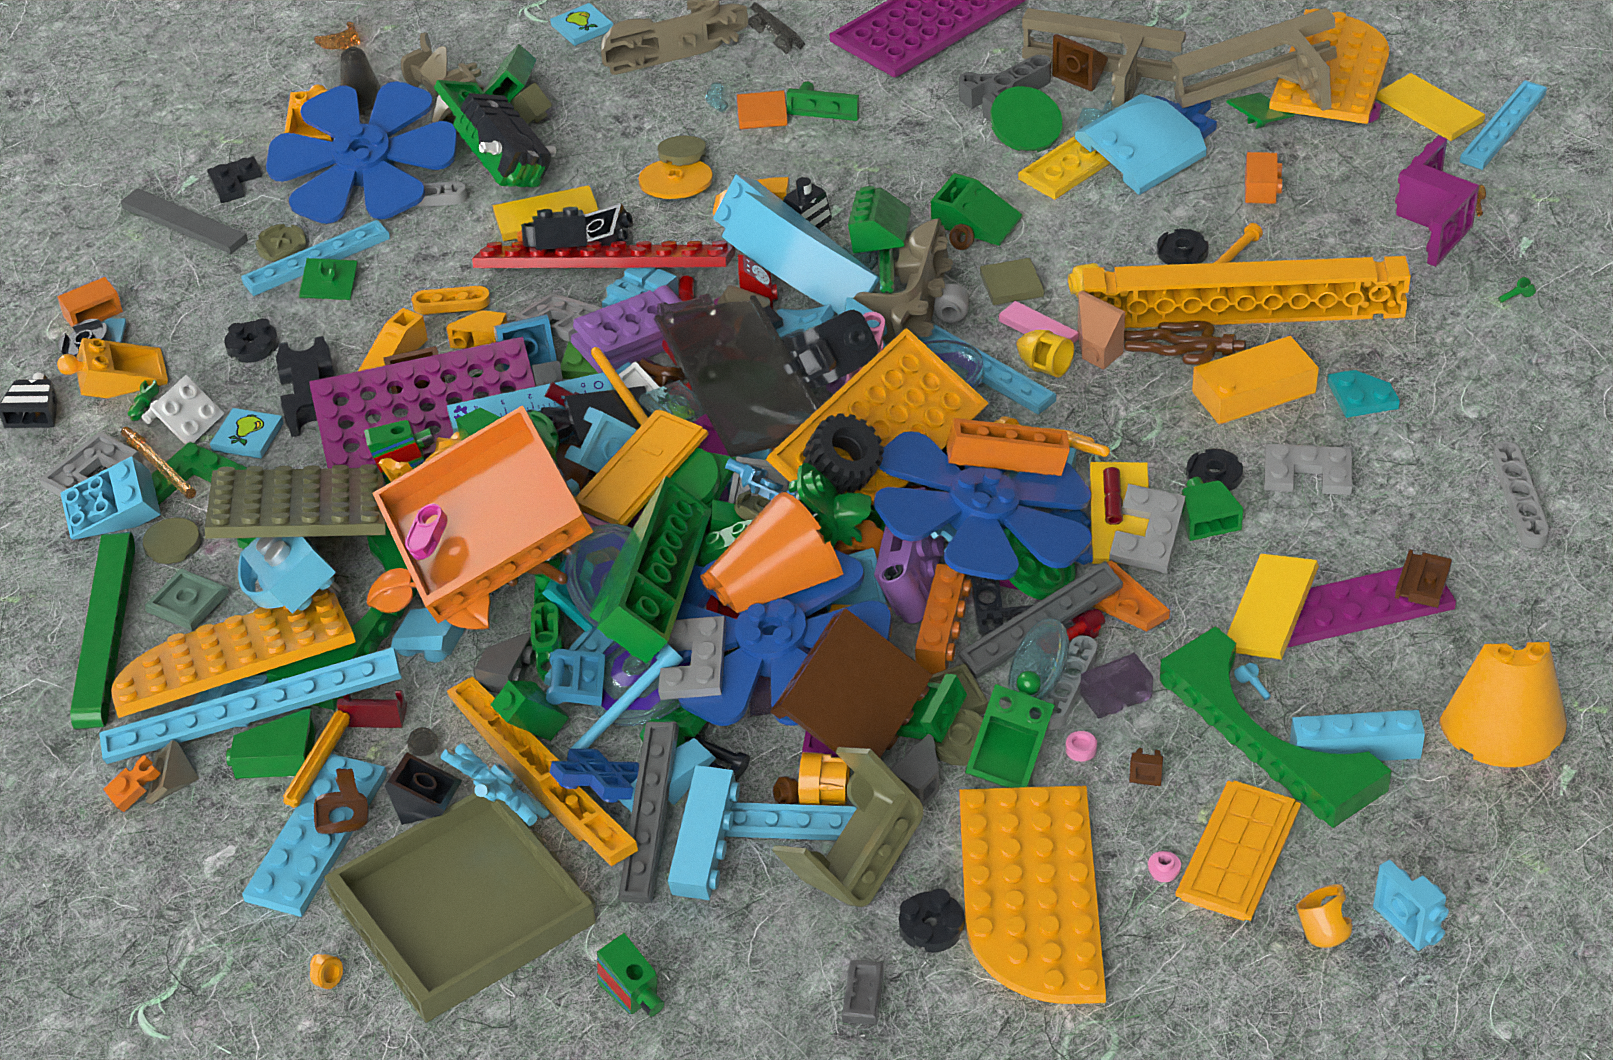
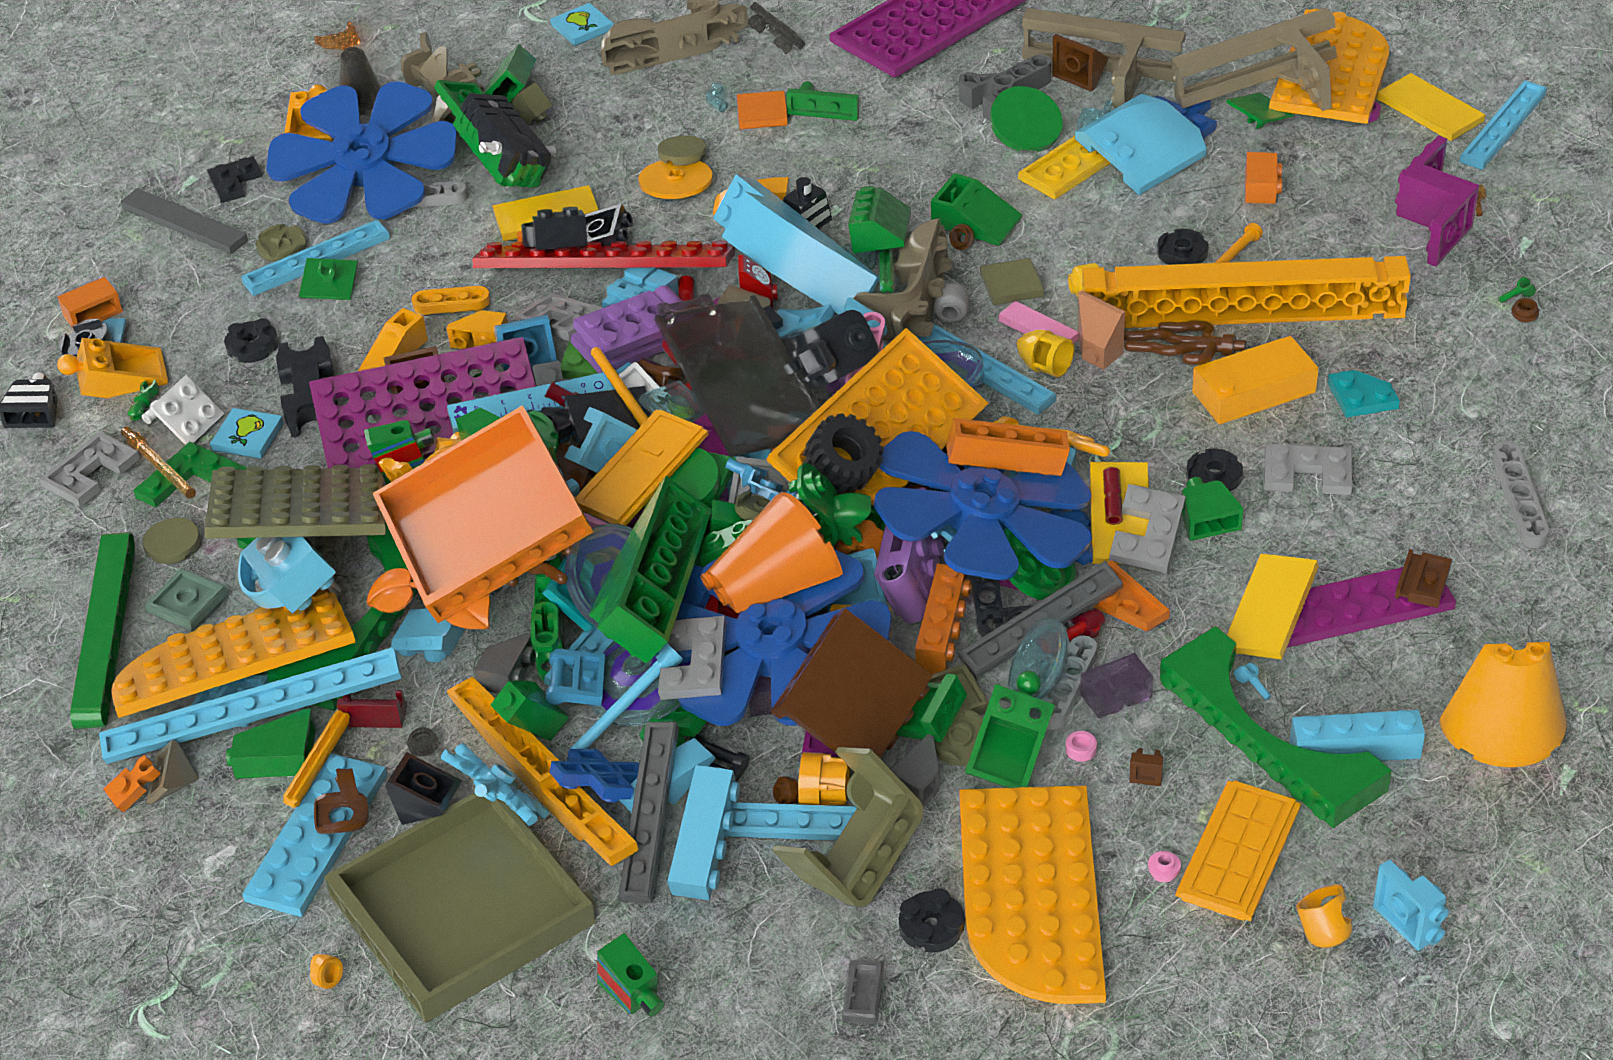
medium azure slope [60,456,161,540] -> none
dark pink piece [405,503,448,560] -> none
none -> reddish brown plate [1511,298,1539,323]

